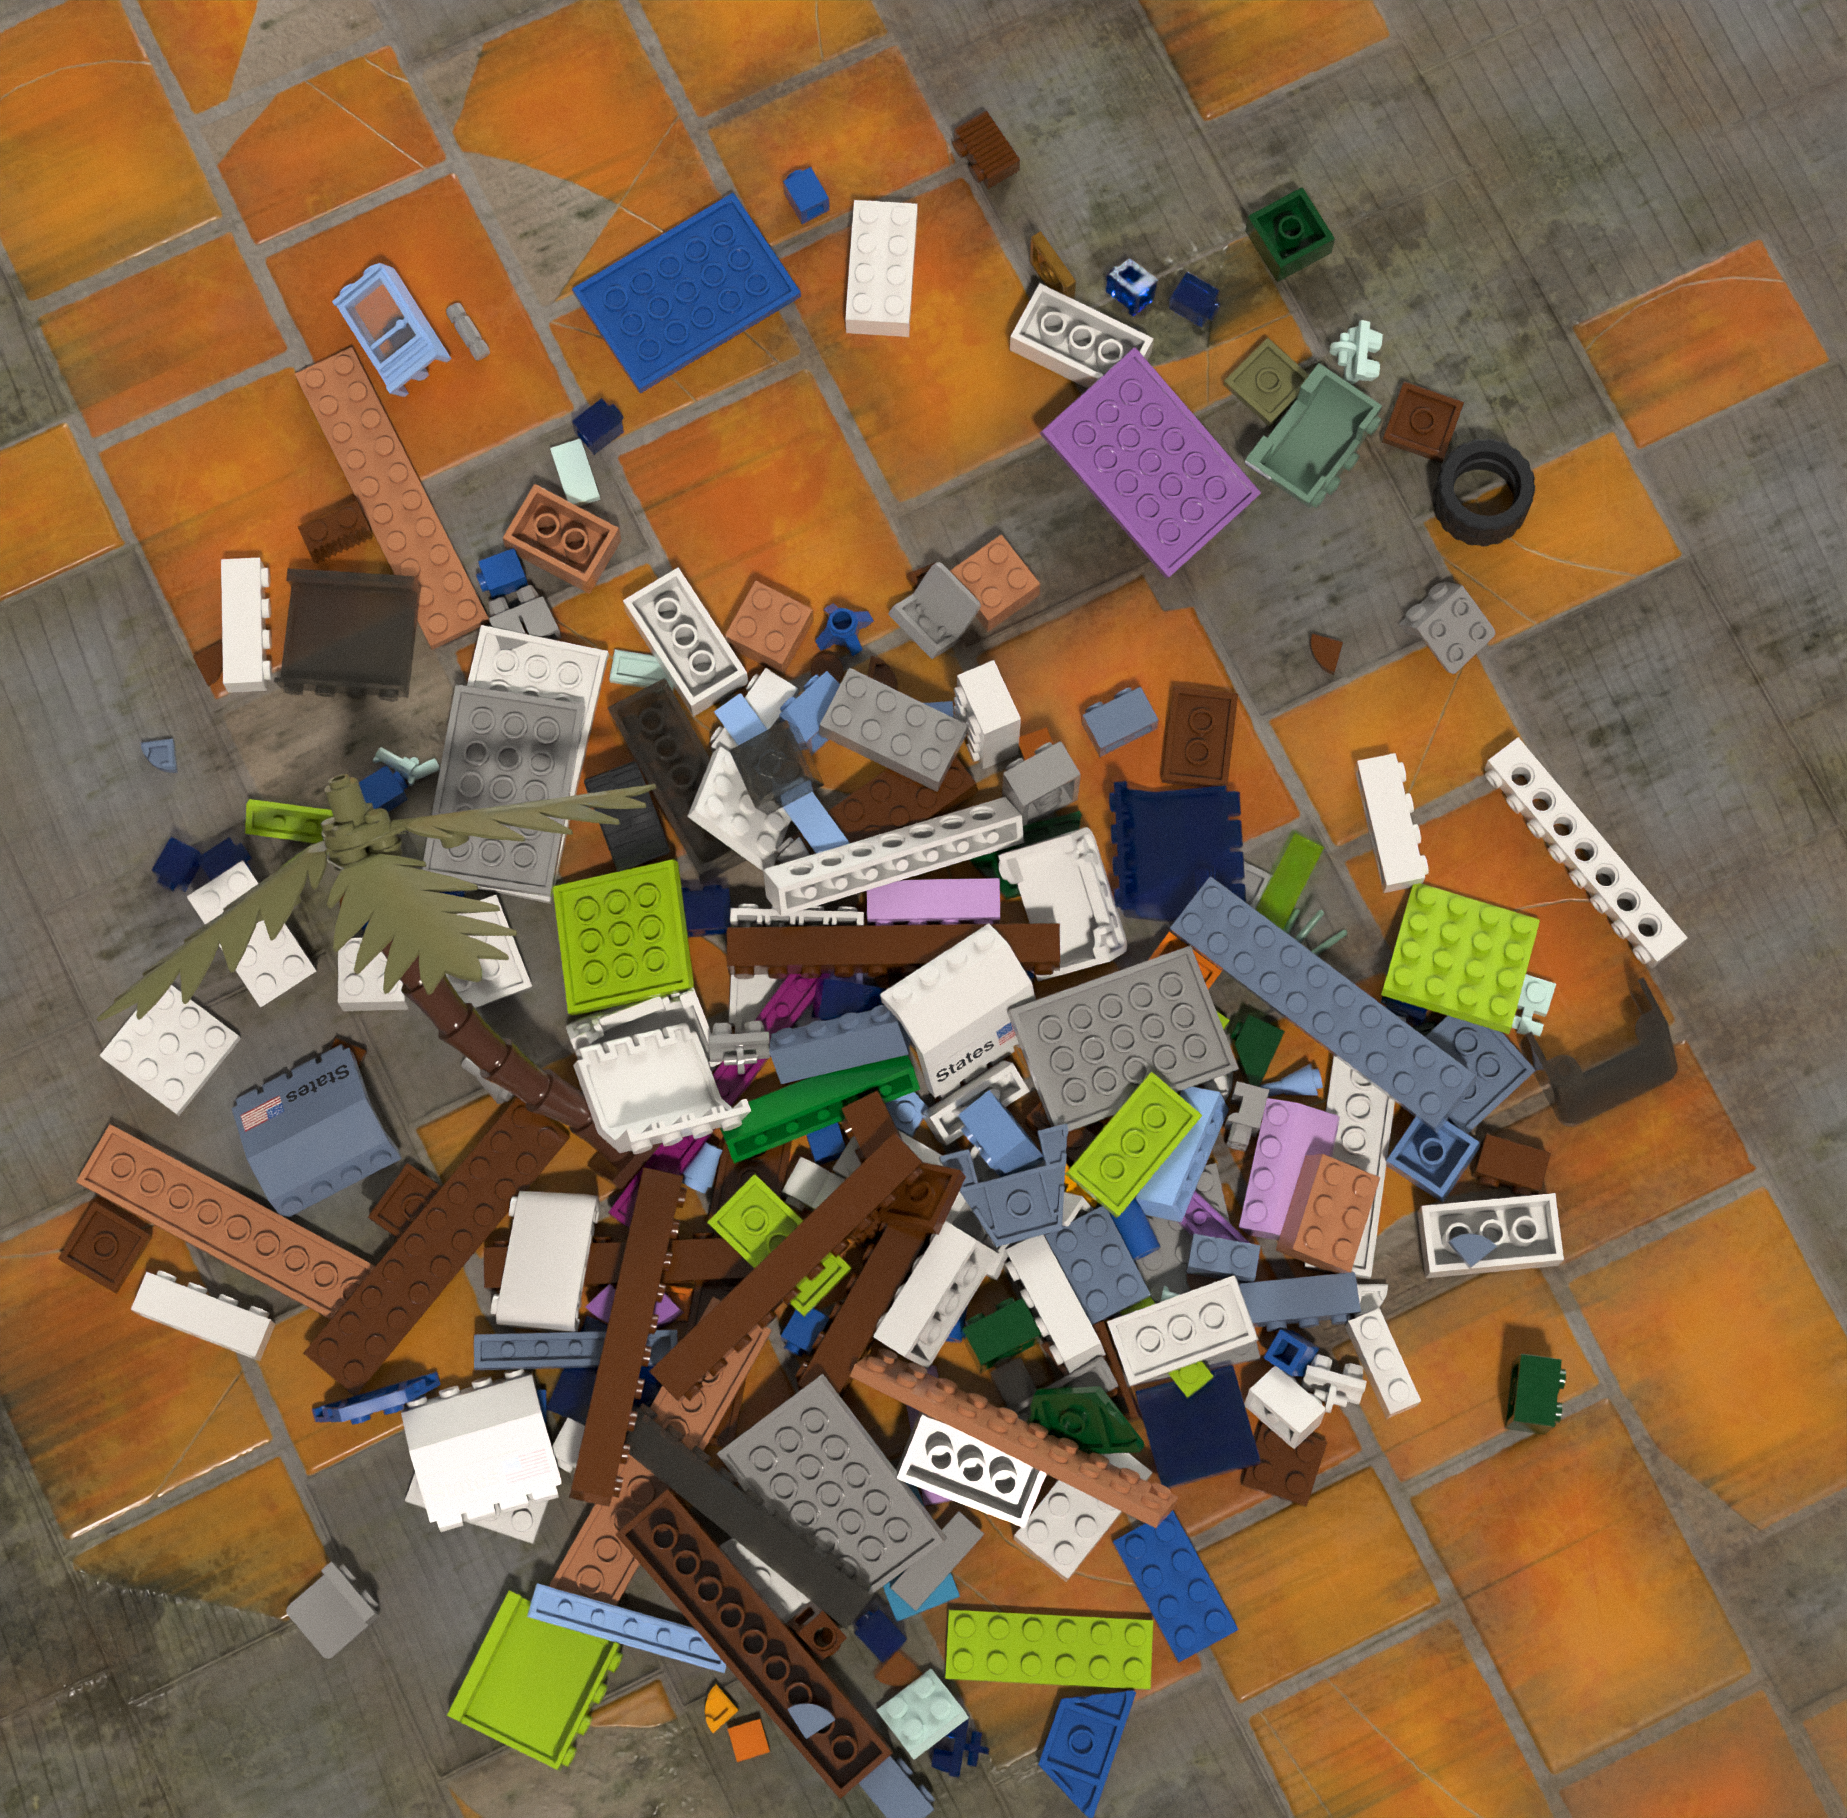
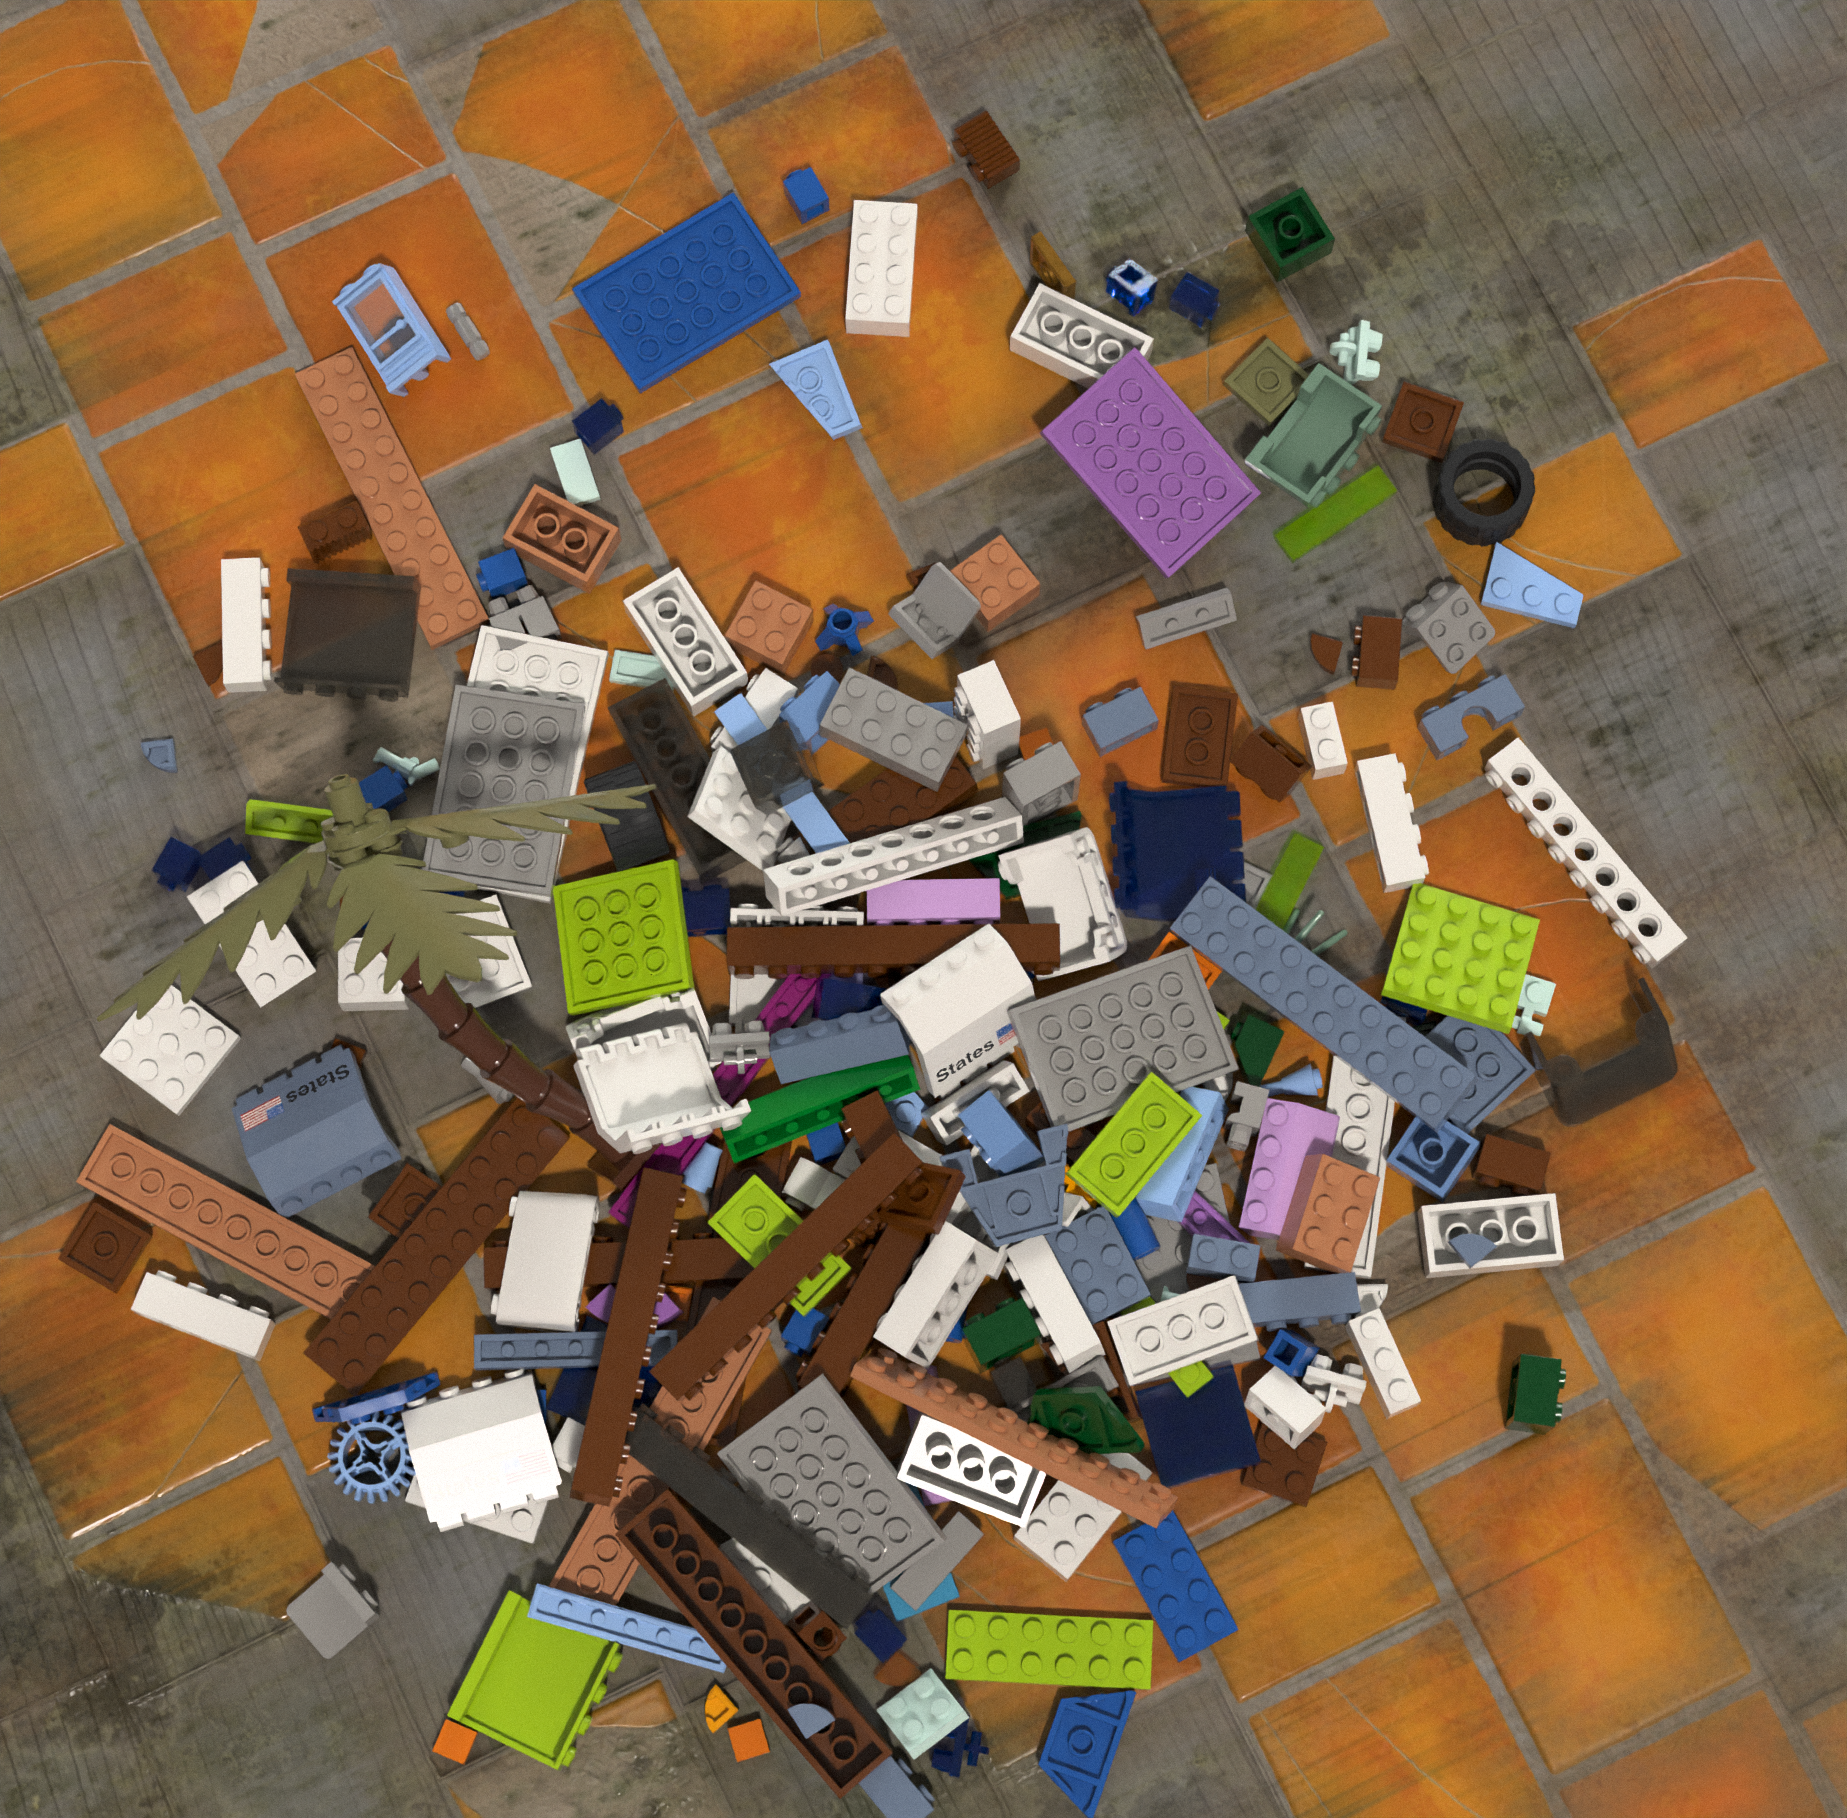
none -> light blue gear [327,1412,416,1504]
none -> orange tile [432,1719,478,1765]
none -> light blue wing [769,340,863,440]
none -> light grey plate [1136,587,1237,650]
none -> reddish brown brick [1230,725,1312,803]
none -> clear neon green tile [1274,465,1397,564]
none -> white brick [1298,702,1348,780]
none -> reddish brown brick [1351,615,1402,690]
none -> sand blue arch [1417,674,1525,761]
none -> light blue wing [1480,542,1583,628]

